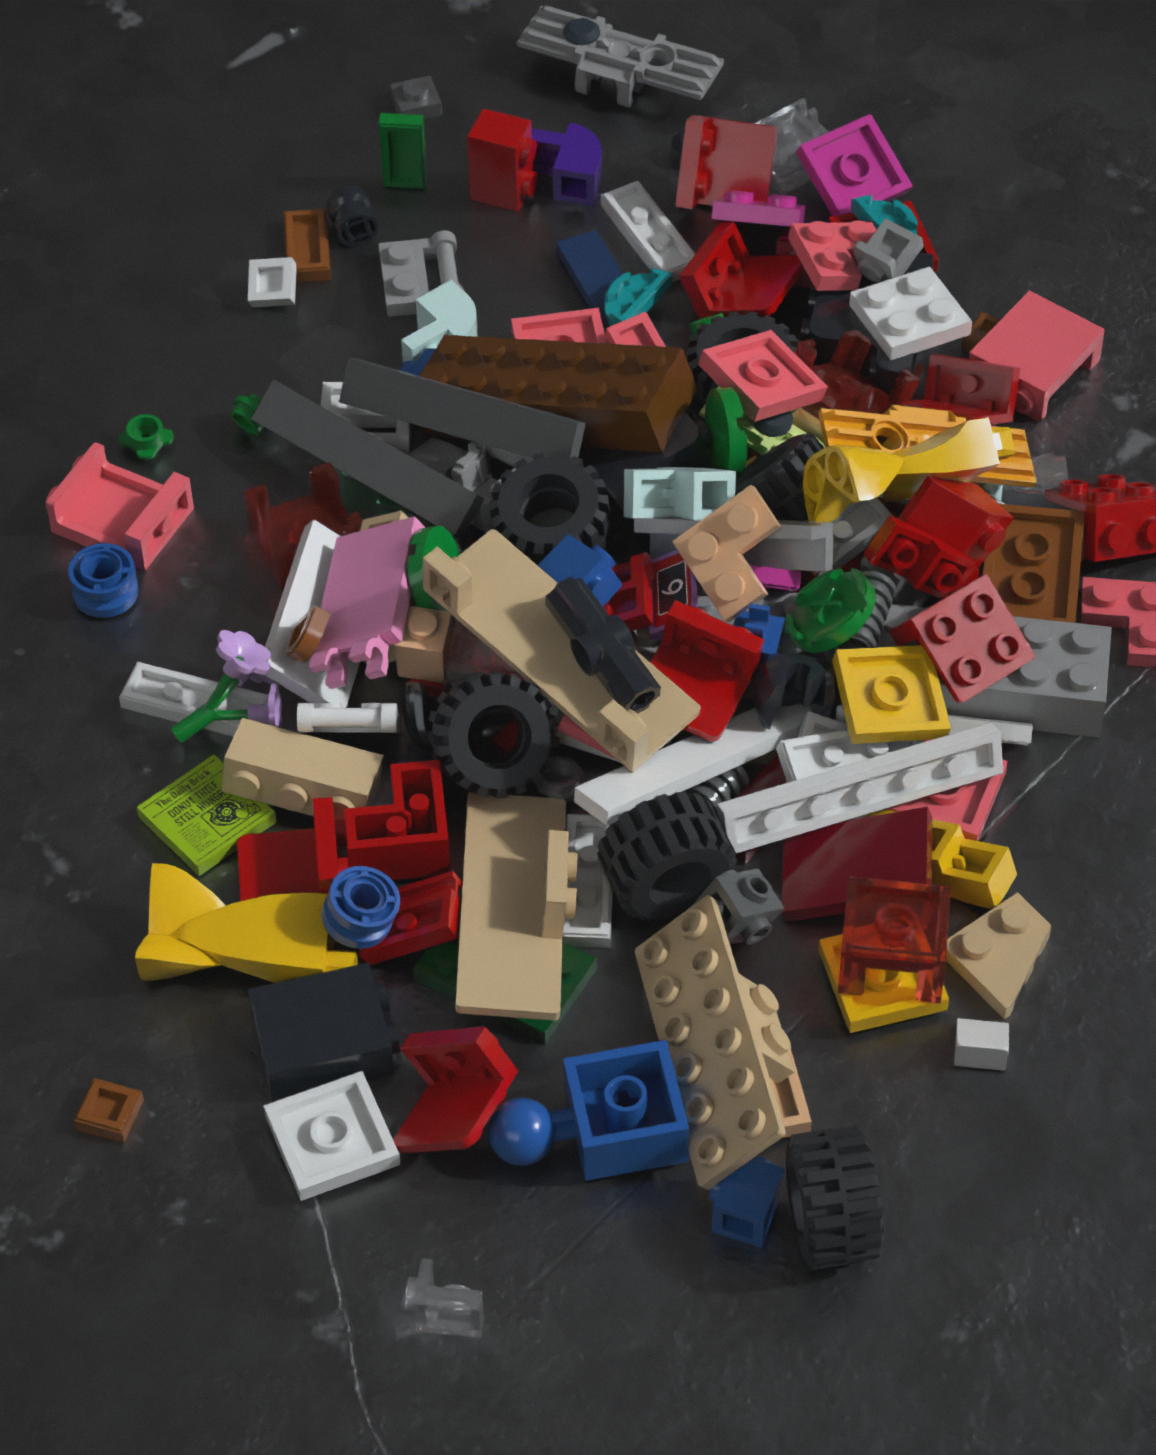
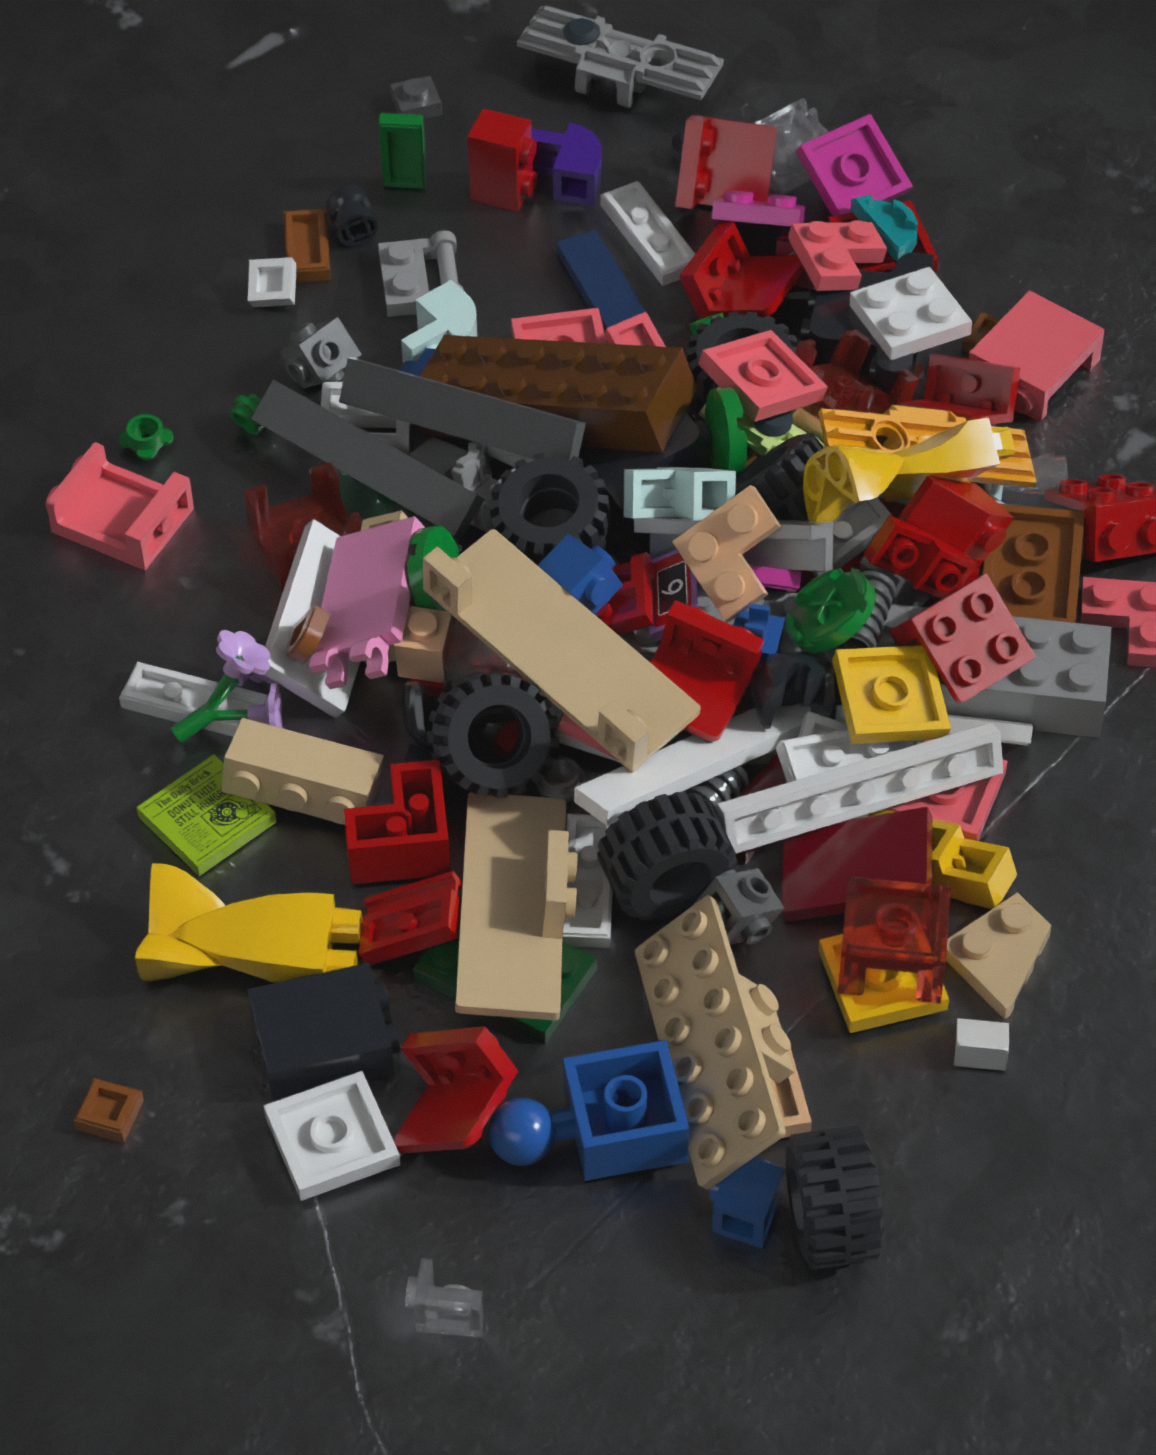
blue wheel [68,543,139,618] -> none
red bracket [237,797,349,901] -> none
white plate [297,703,402,733] -> none
blue wheel [321,866,400,949] -> none
black piece [545,576,661,714] -> none
teal tile [605,269,673,326] -> none
light grey bracket [853,218,924,282] -> none
none -> dark grey brick [279,317,362,389]

